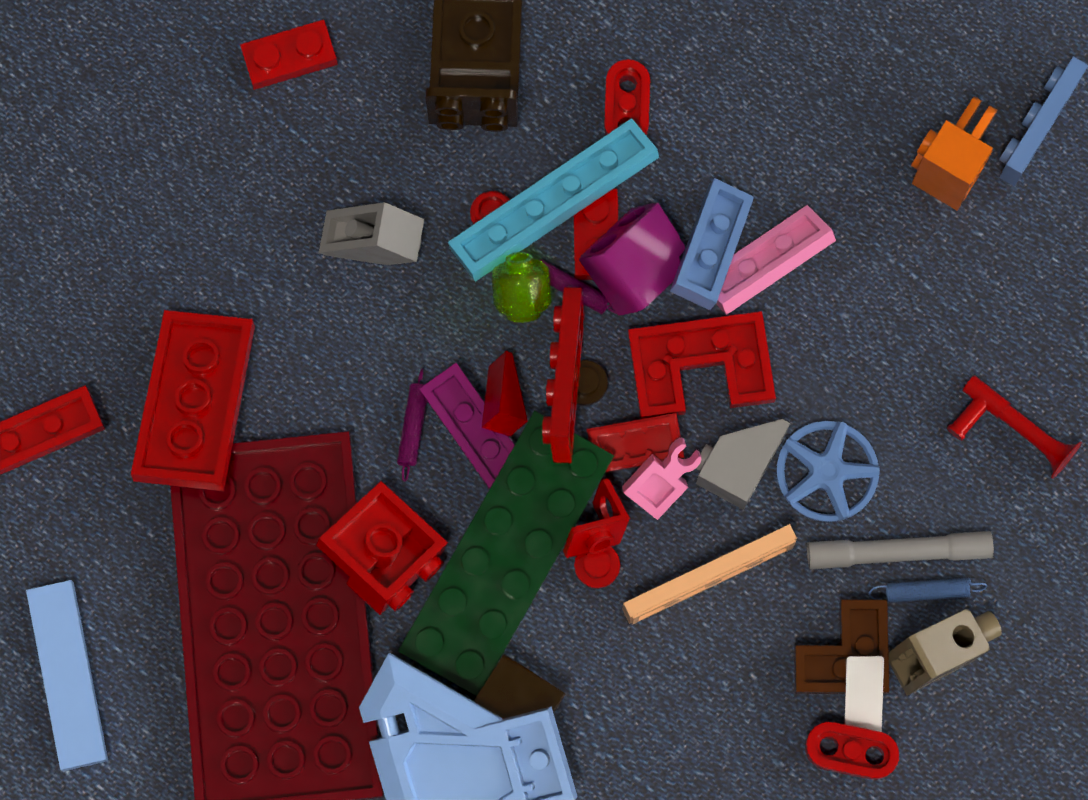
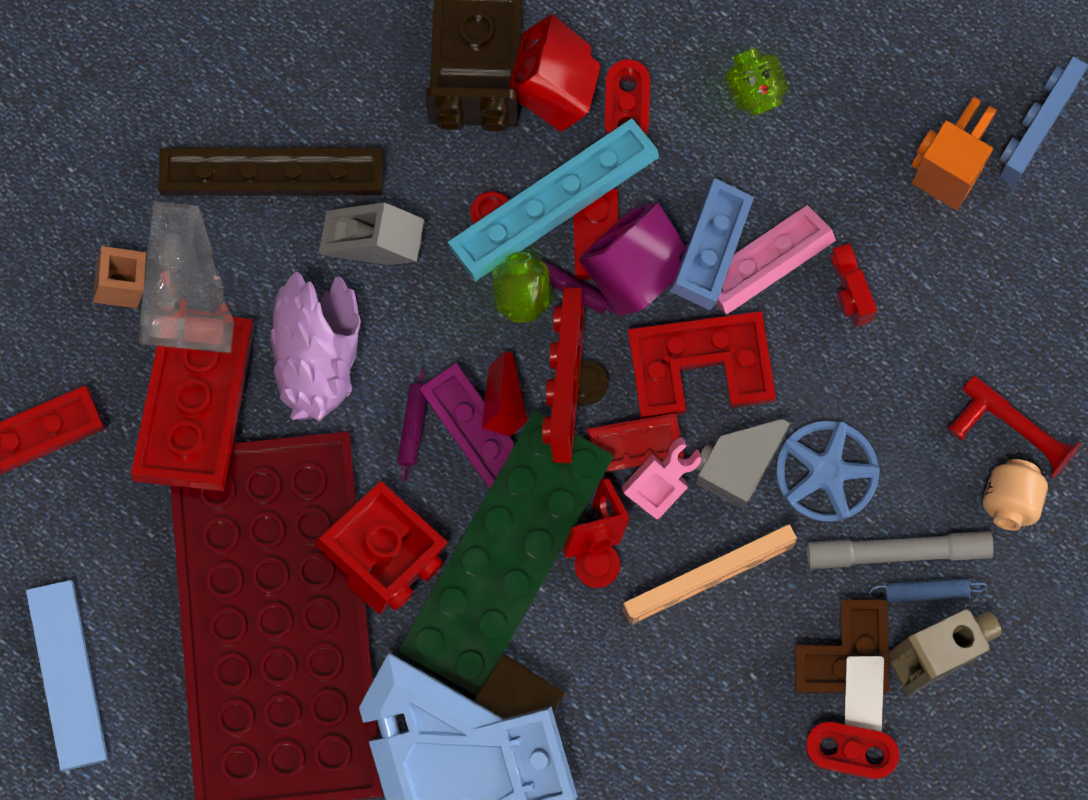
red plate [240,19,338,90] -> none
none -> nougat plate [93,246,146,309]
none -> clear wedge [139,202,234,353]
none -> dark brown plate [158,148,383,196]
none -> lavender head [271,272,361,421]
none -> red piece [508,14,601,132]
none -> clear neon green head [724,48,789,117]
none -> red plate [830,243,878,327]
none -> light nougat head [983,459,1048,531]

